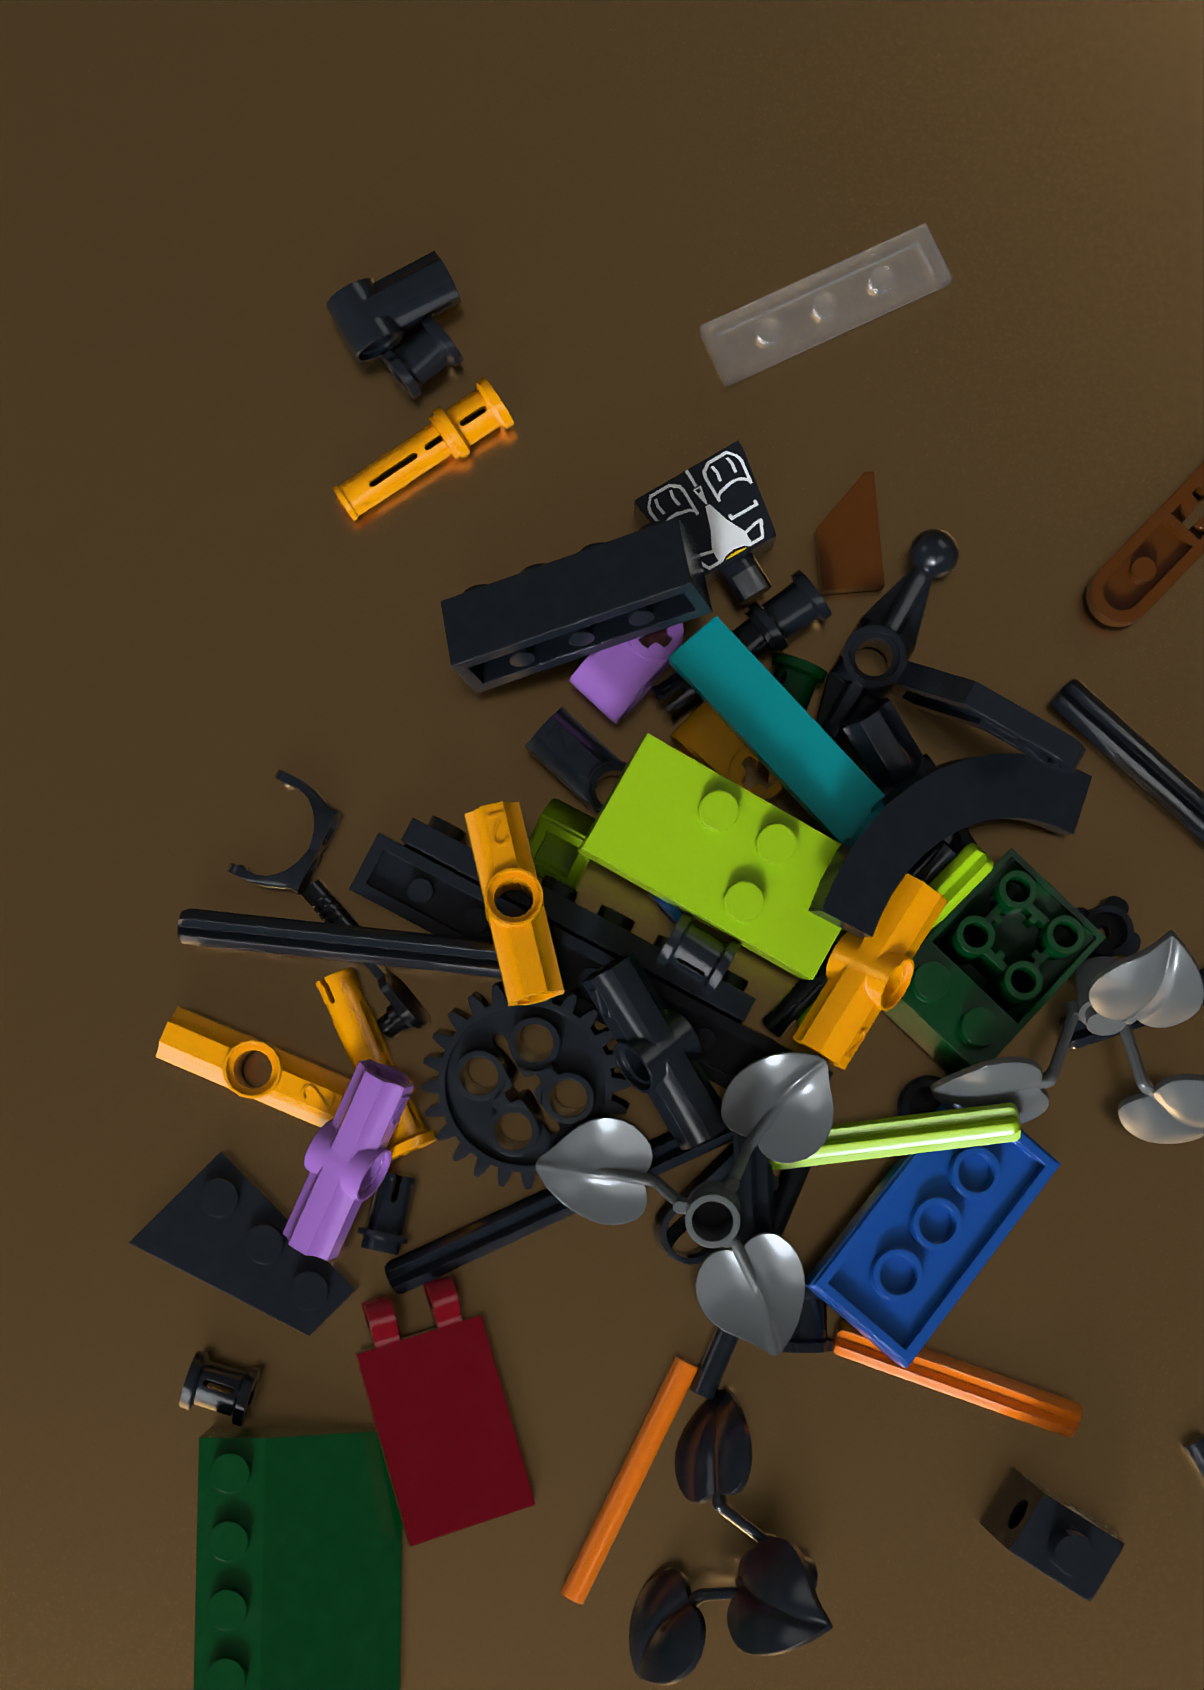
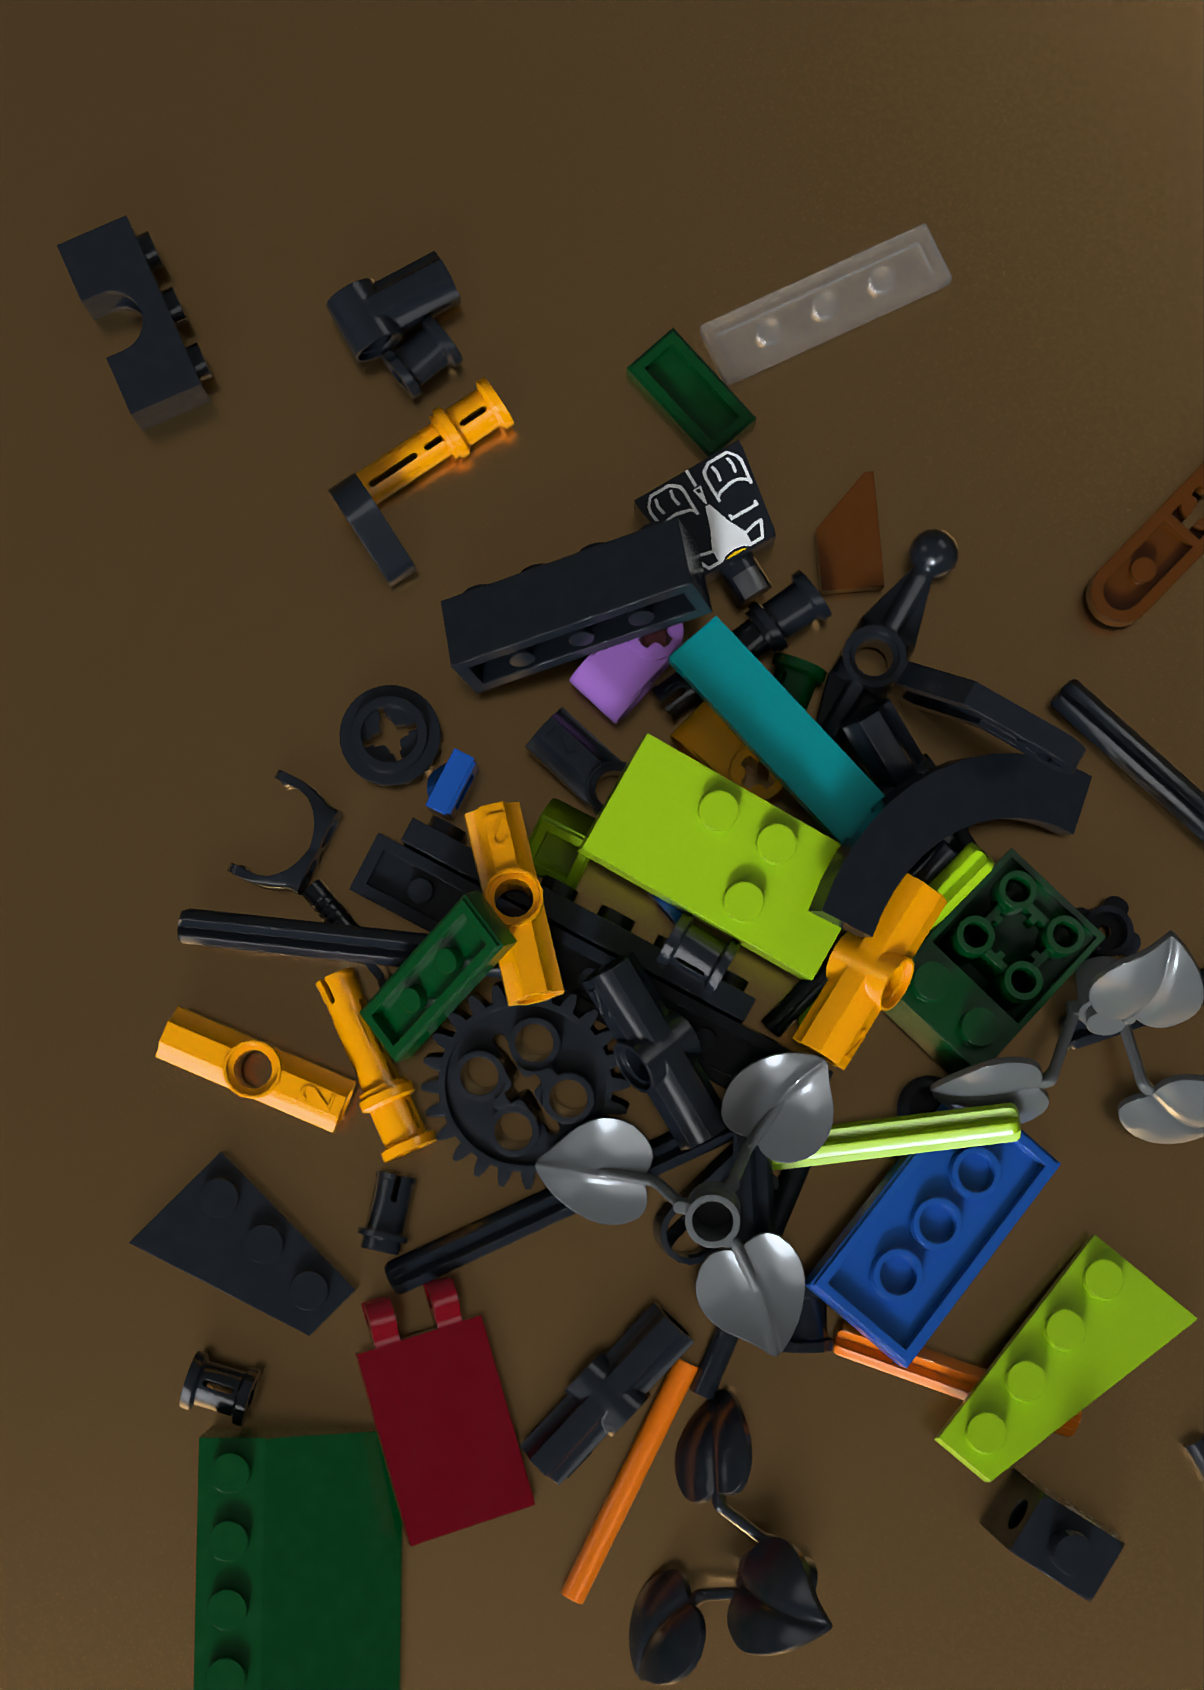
medium lavender piece [283,1059,415,1261] -> none
none -> black arch [57,215,213,431]
none -> black beam [328,473,417,587]
none -> black gear [339,685,441,786]
none -> dark green tile [359,890,517,1063]
none -> blue tile [425,748,479,821]
none -> black piece [520,1302,696,1485]
none -> dark green tile [627,328,757,459]
none -> lime wing [934,1235,1198,1483]

